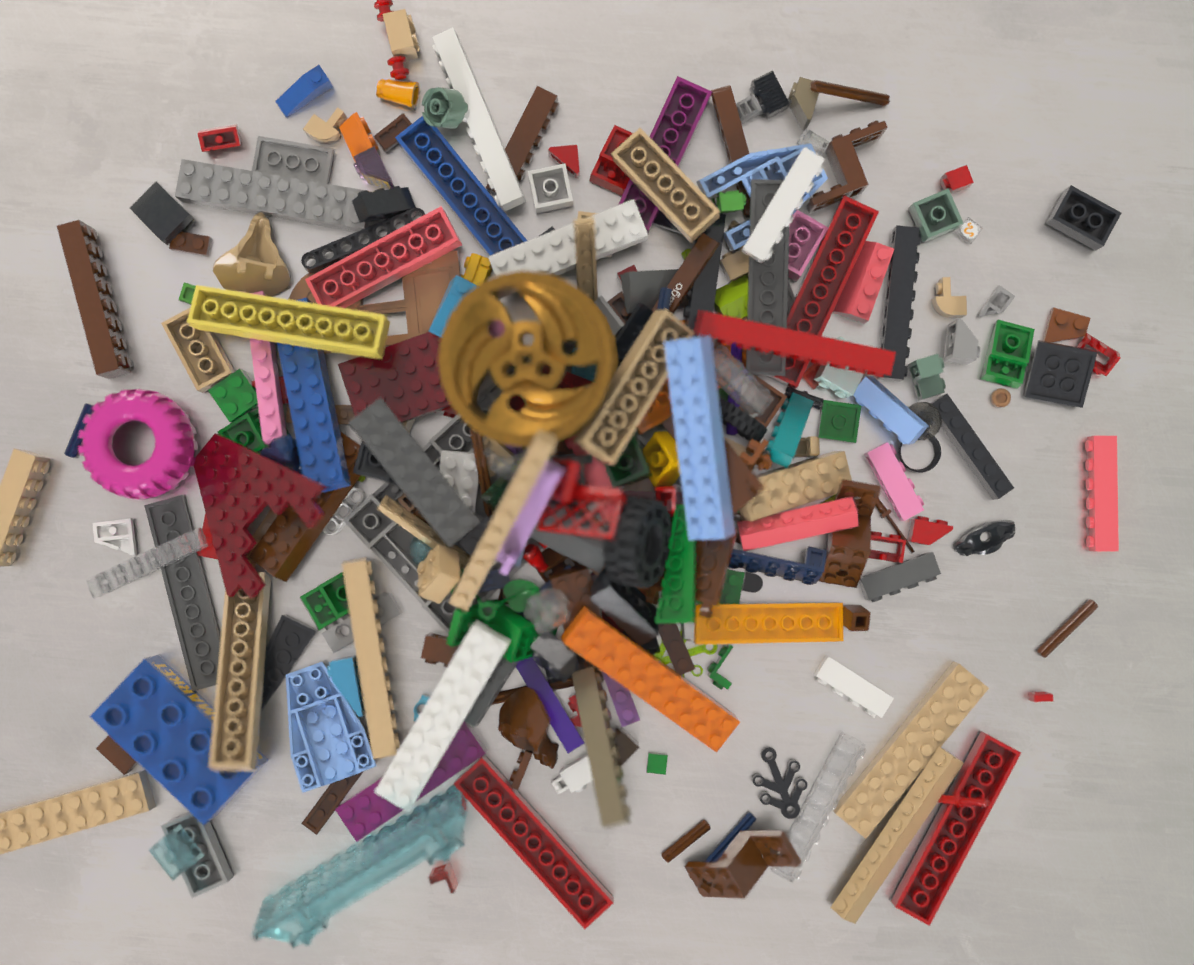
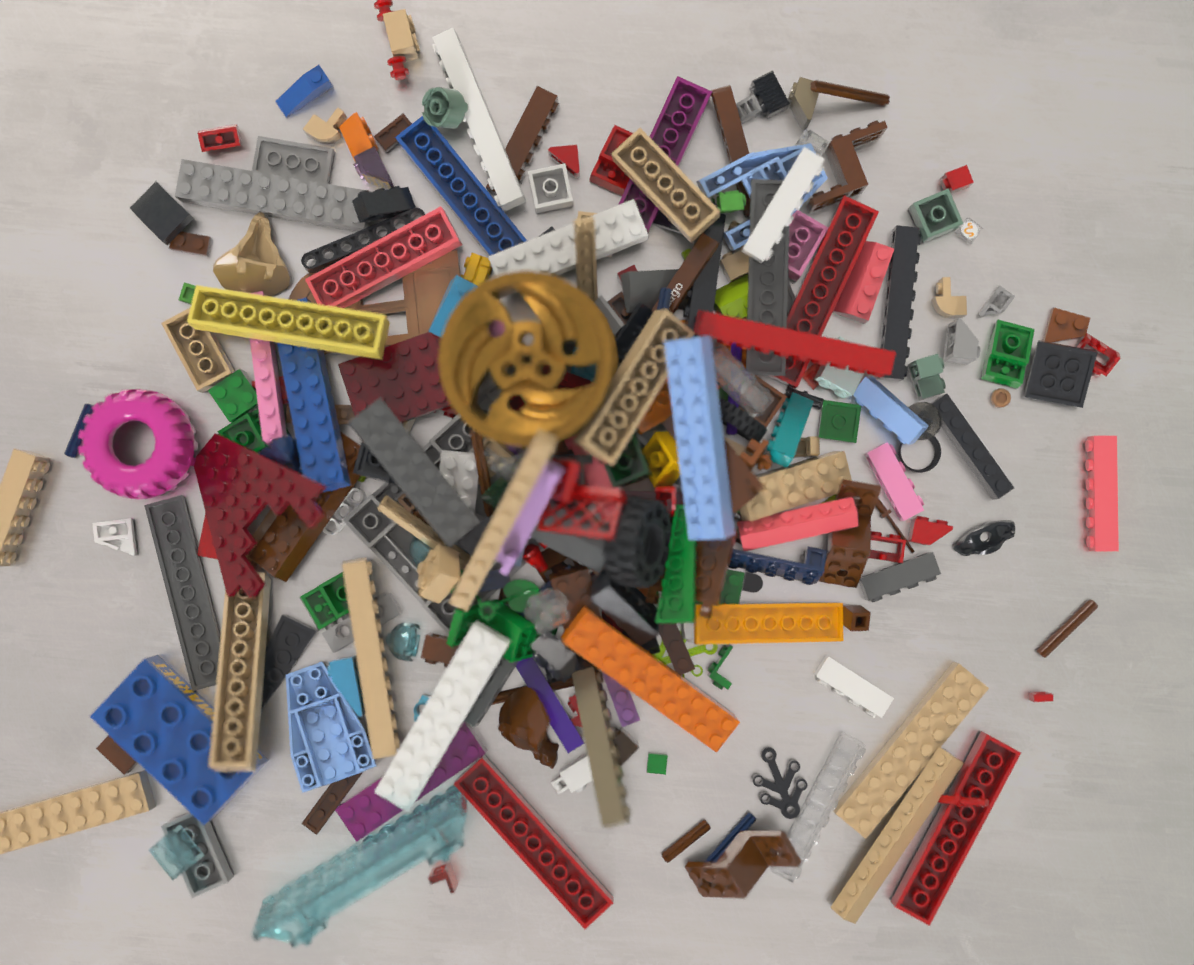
reddish brown brick [57,220,132,379] -> none
clear beam [86,528,209,598] -> none
light orange plant [376,79,420,109] -> none
reddish brown plate [509,750,533,790] -> none
black brick [1046,185,1122,251] -> none
none -> clear light blue cylinder [386,623,420,662]

